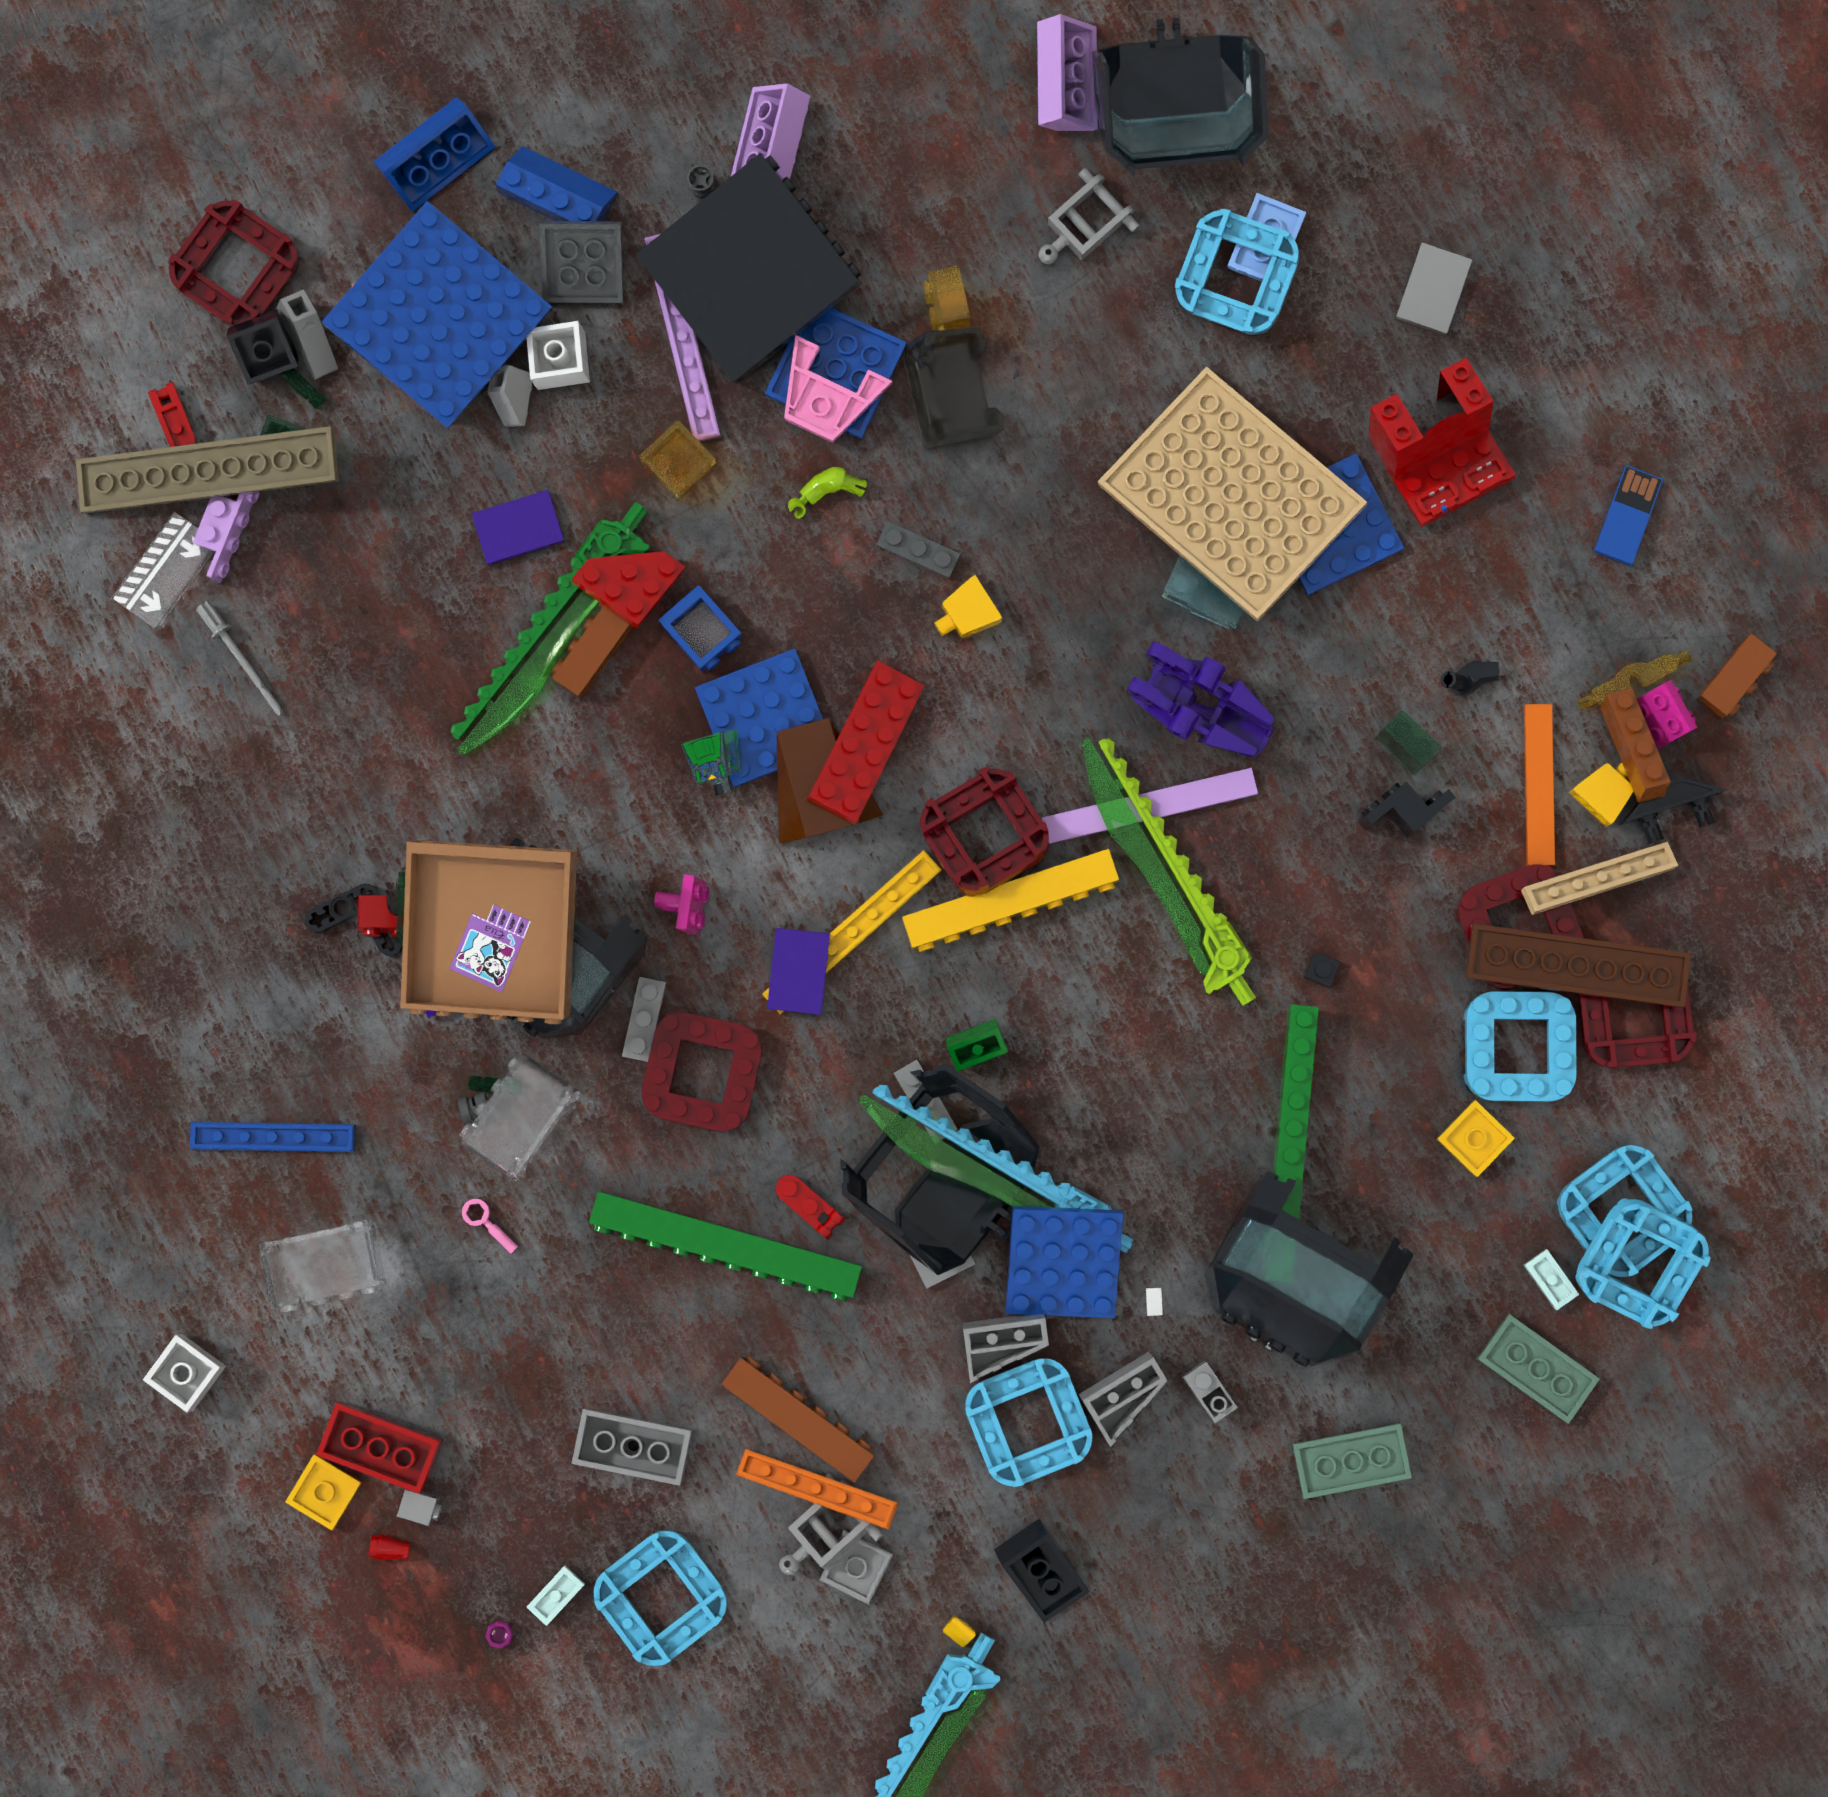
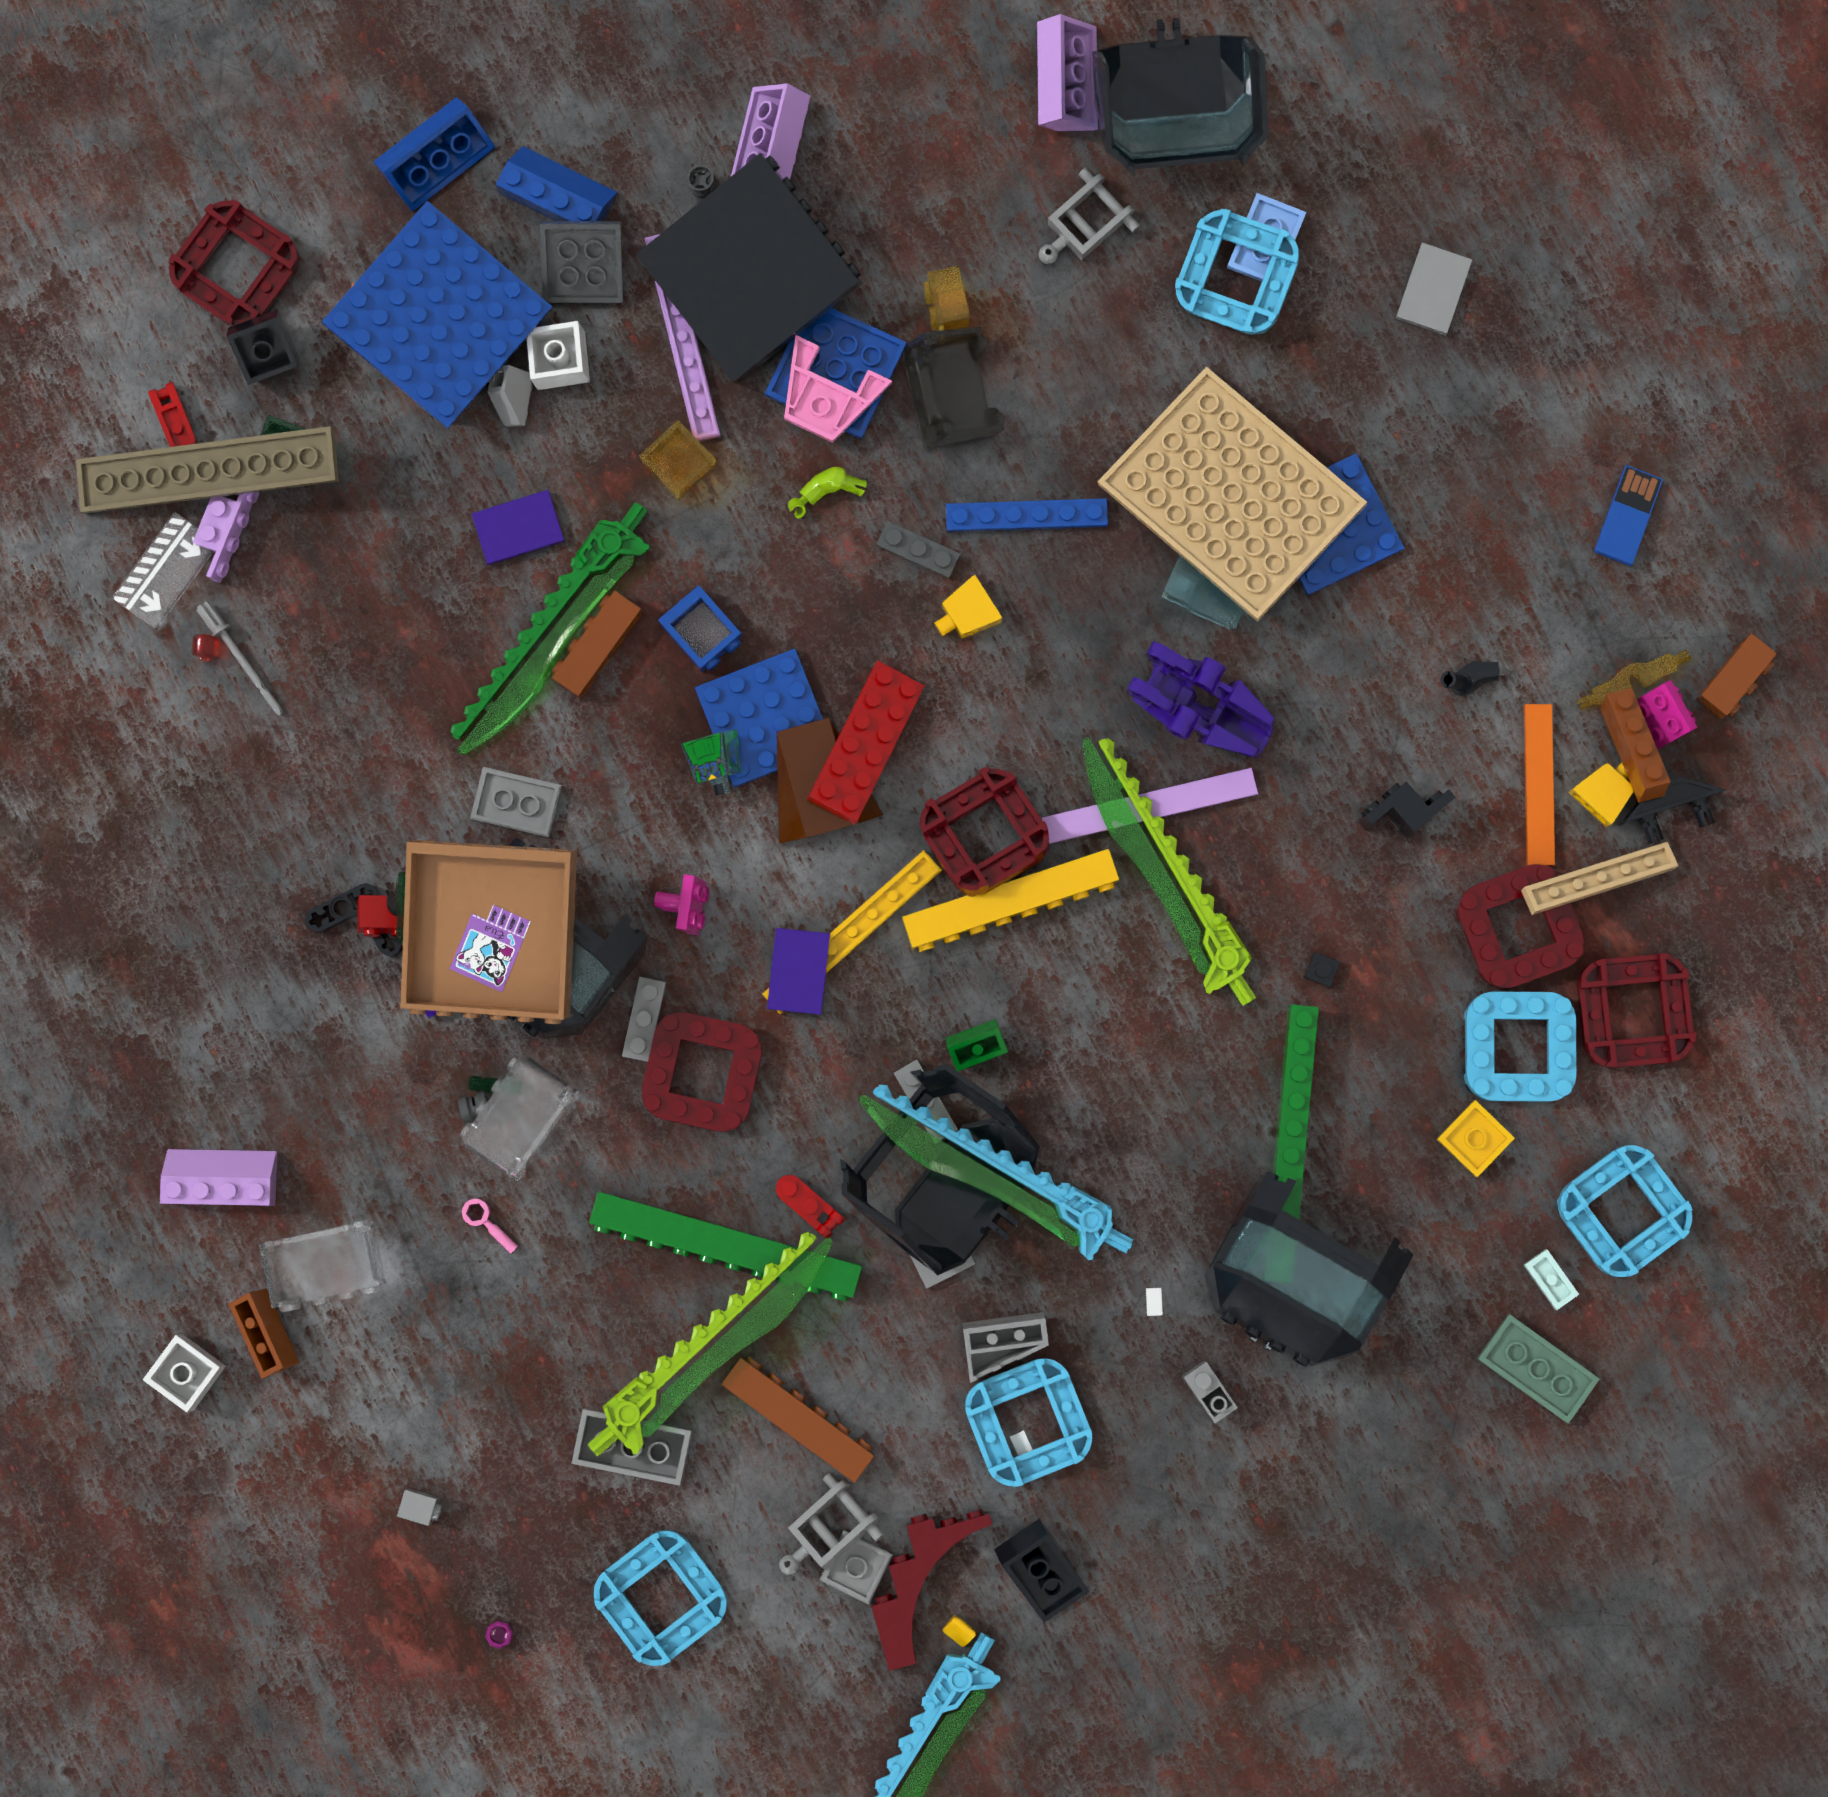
blue tile [190,1122,355,1152] -> none
light grey slope [276,289,338,380] -> none
clear green axle [280,368,326,409] -> none
yellow plate [285,1454,362,1530] -> none
red brick [316,1401,443,1494] -> none
red cone [368,1533,410,1561] -> none
light aqua plate [527,1565,585,1626] -> none
red plate [572,551,685,629] -> none
orange tile [736,1449,899,1530] -> none
blue plate [1005,1206,1123,1318] -> none
light grey wedge [1078,1352,1167,1447] -> none
sand green plate [1292,1423,1412,1499] -> none
red piece [1368,358,1516,528] -> none
clear green panel [1375,711,1441,775] -> none
reddish brown plate [1465,924,1691,1008] -> none
medium azure plate [1575,1198,1711,1329] -> none
none -> lavender slope [160,1149,277,1206]
none -> clear red piece [191,634,220,662]
none -> dark orange brick [228,1288,300,1379]
none -> light grey tile [470,767,562,838]
none -> piece [587,1232,832,1457]
none -> dark red arch [871,1509,992,1671]
none -> blue plate [946,498,1108,532]
none -> white sticker [1010,1430,1033,1455]

